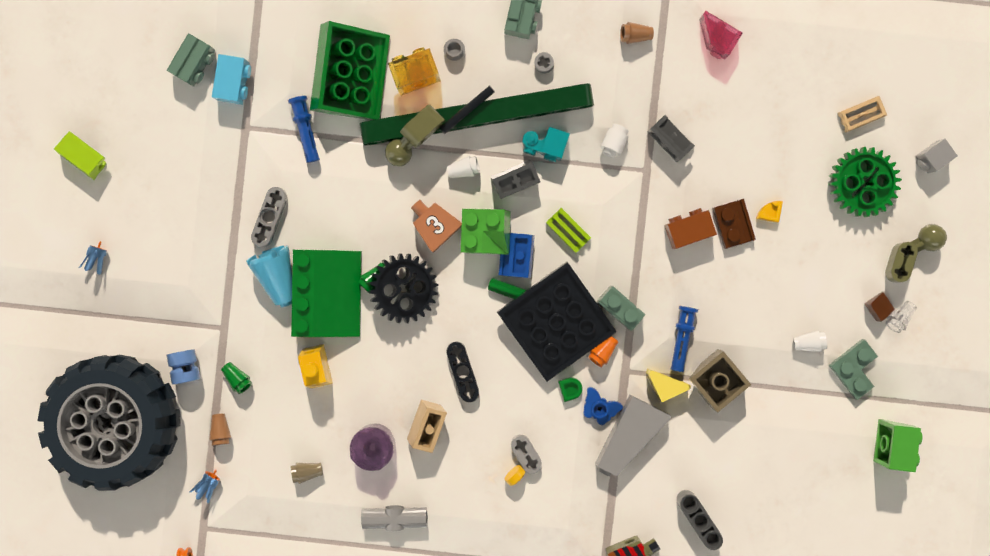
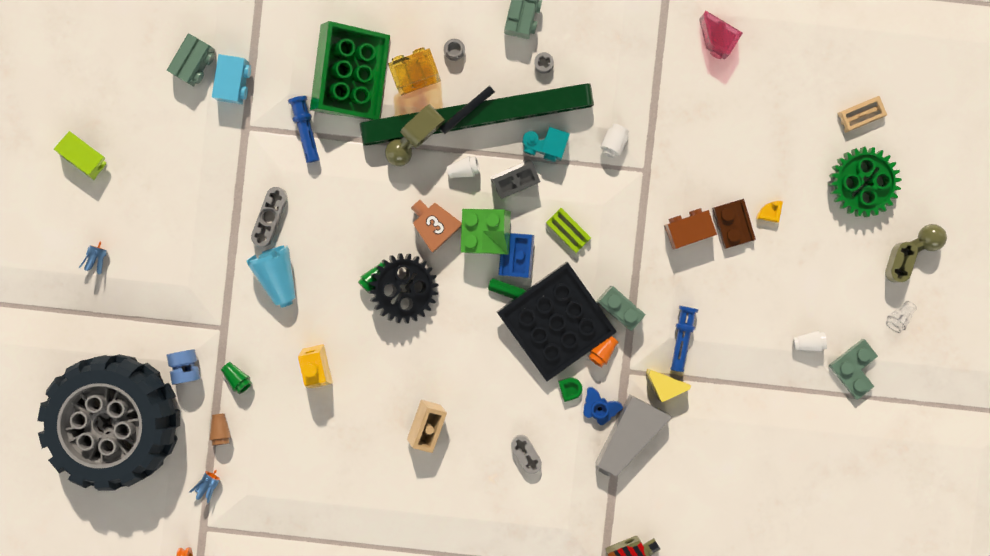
green slope [291,249,362,337] -> none
dark tan cone [291,463,323,484] -> none
clear purple brick [350,423,396,471] -> none
light grey piece [361,505,428,531] -> none
black beam [446,341,479,402] -> none
yellow tile [504,465,525,486] -> none
medium nougat cone [620,22,654,44] -> none
dark grey hinge [647,115,695,162] -> none
dark grey beam [677,490,723,550] -> none
dark tan slope [689,349,751,413] -> none
reddish brown slope [864,292,895,322] -> none
bright green slope [873,419,923,472] -> none
light grey brick [916,139,958,173] -> none

